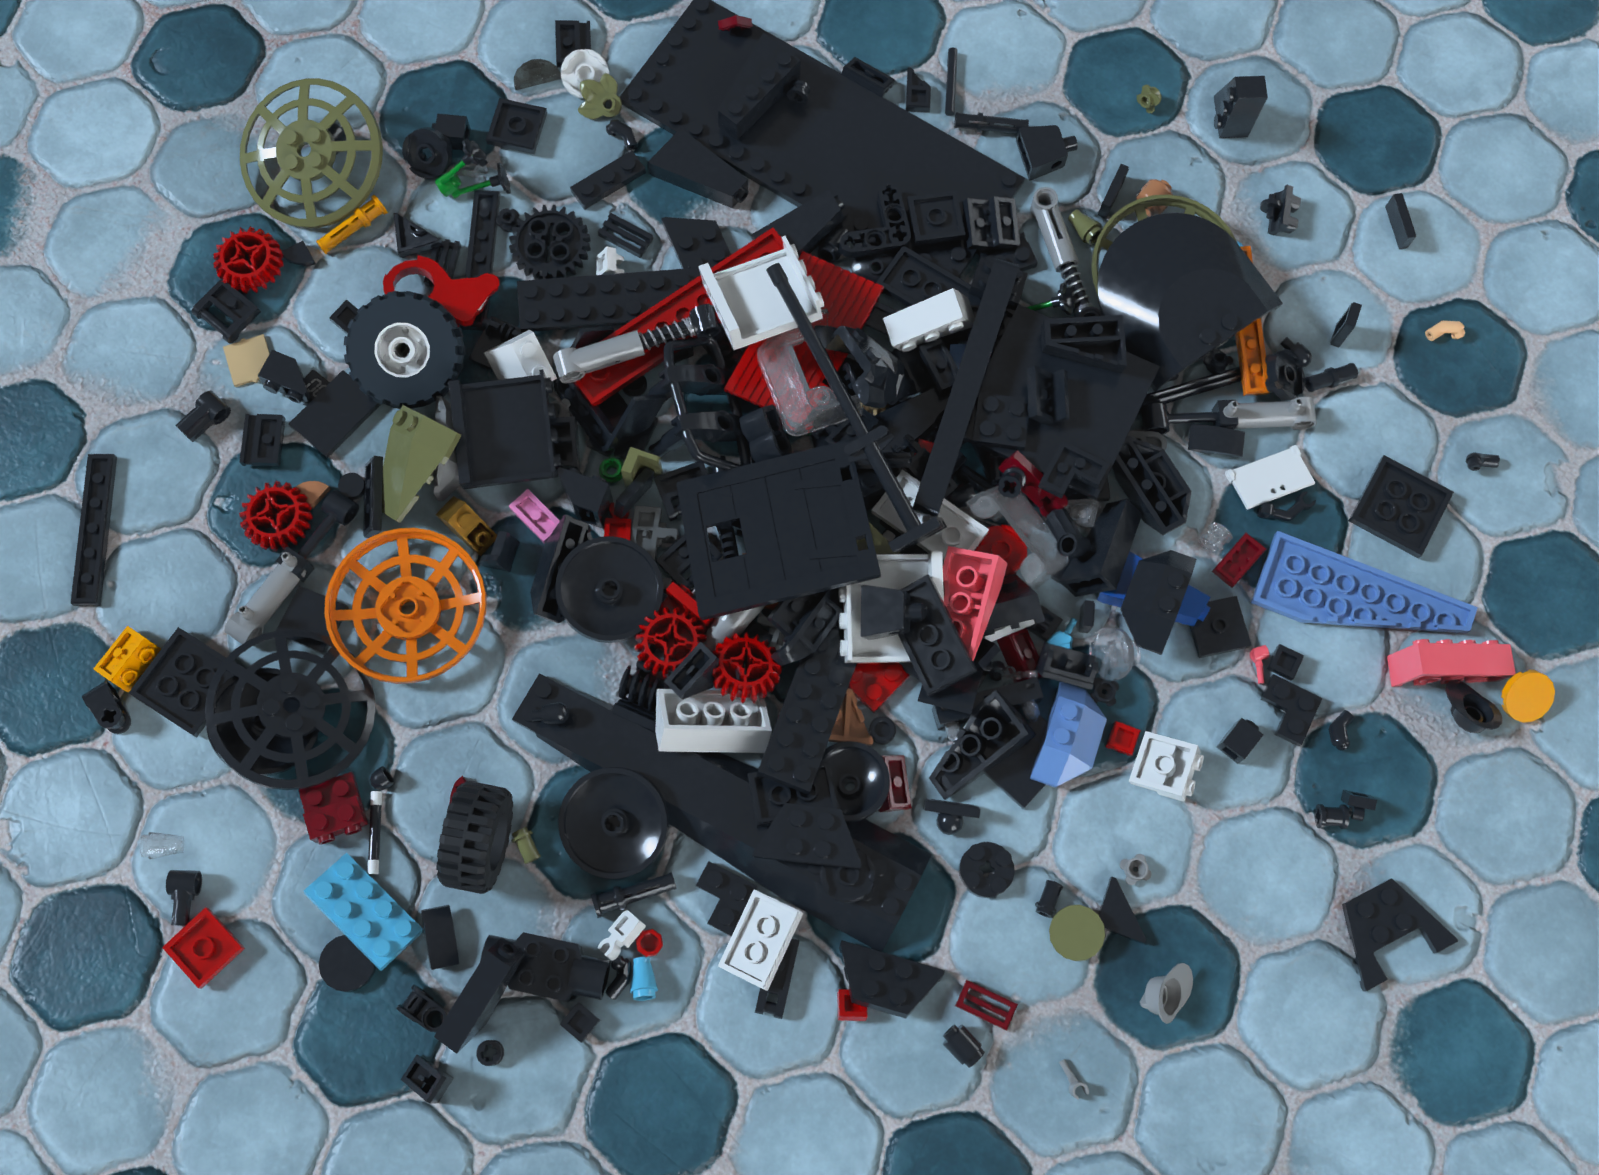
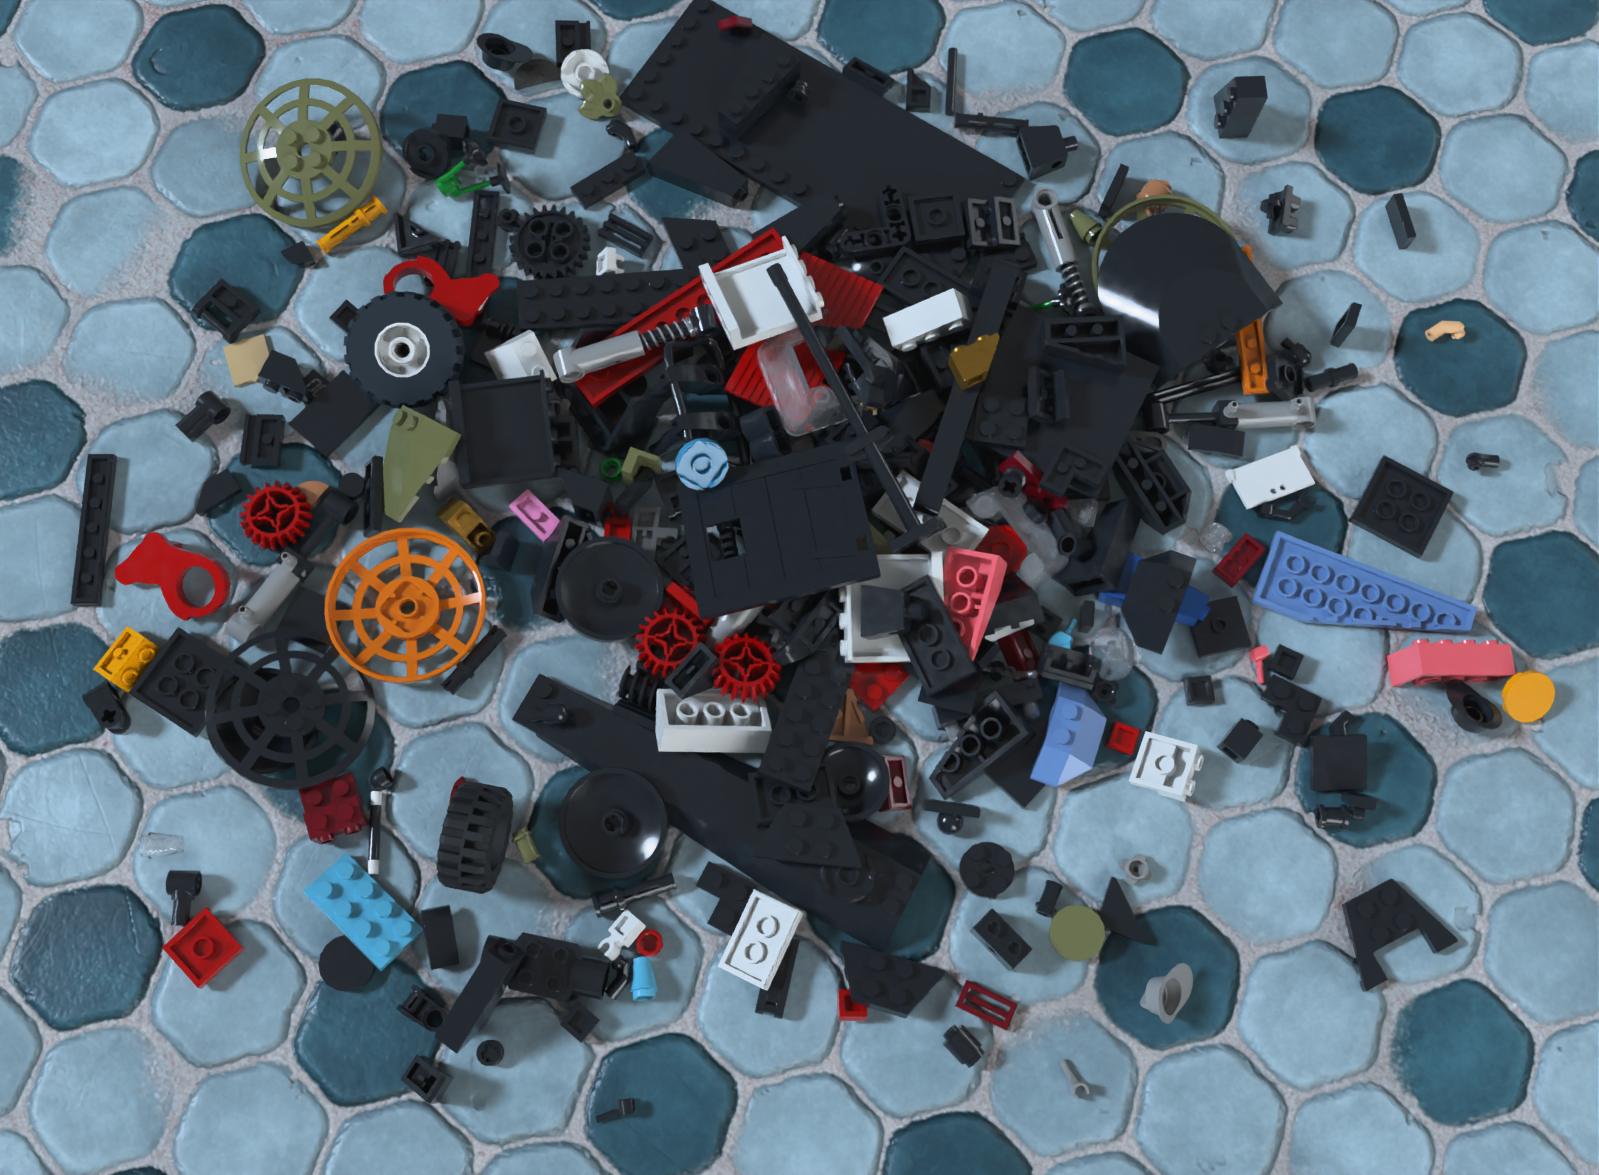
red gear [213,226,284,294] -> none
olive plate [1136,84,1162,113] -> none
none -> red animal [115,532,231,622]
none -> black tile [196,468,243,517]
none -> black pin [440,624,507,696]
none -> black piece [477,33,533,71]
none -> black hand [596,1098,635,1123]
none -> dark azure tile [675,438,728,490]
none -> pearl gold slope [948,333,1000,390]
none -> black brick [969,908,1033,971]
none -> black tile [1023,498,1048,525]
none -> black tile [1183,675,1215,706]
none -> black tile [1310,734,1367,791]

